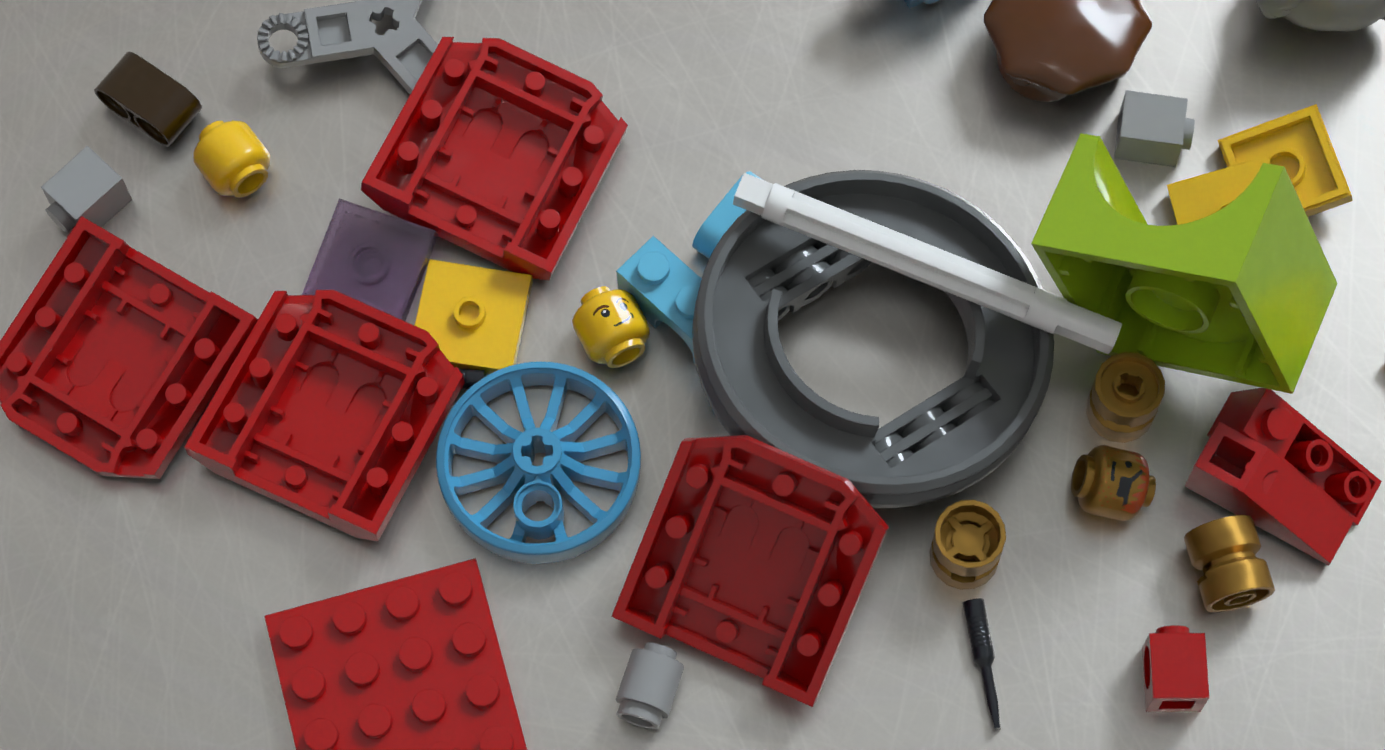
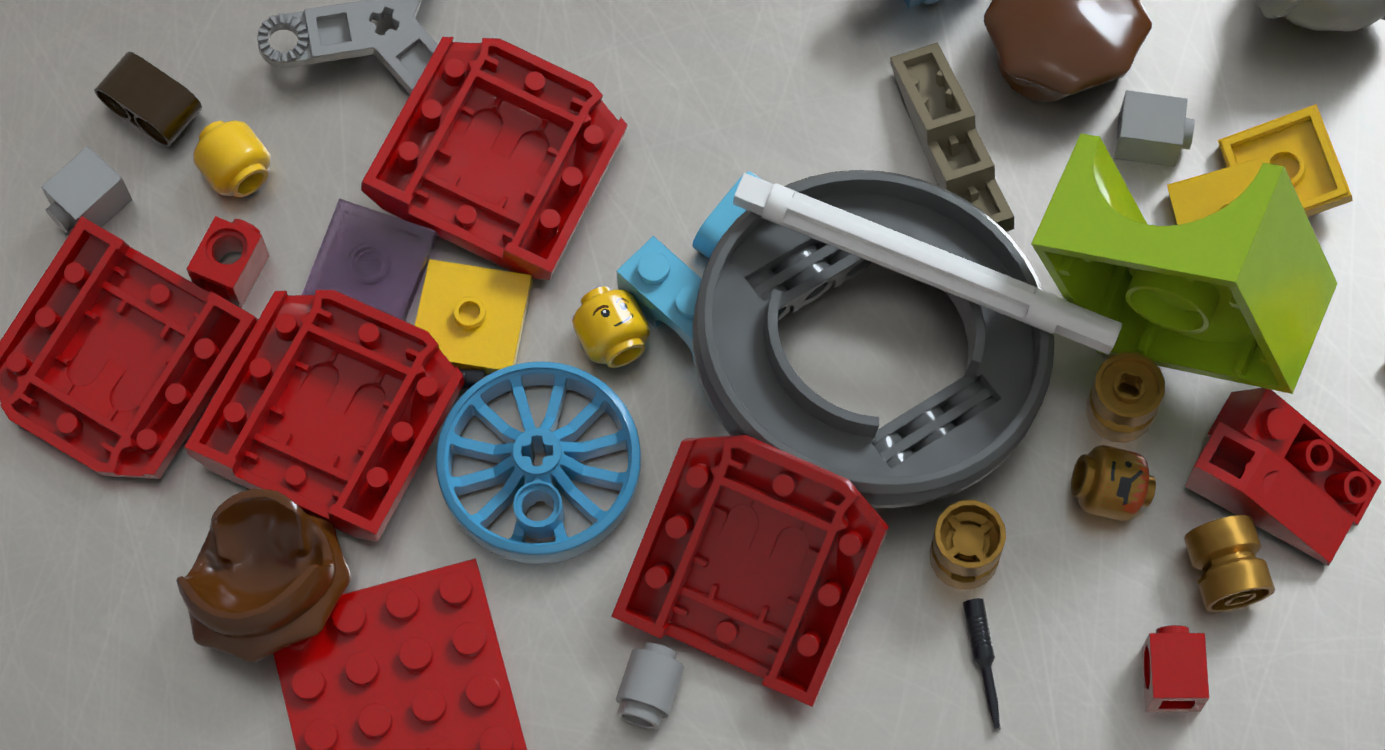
none -> reddish brown piece [176,489,351,663]
none -> red brick [186,216,270,308]
none -> dark tan slope [890,42,1014,232]

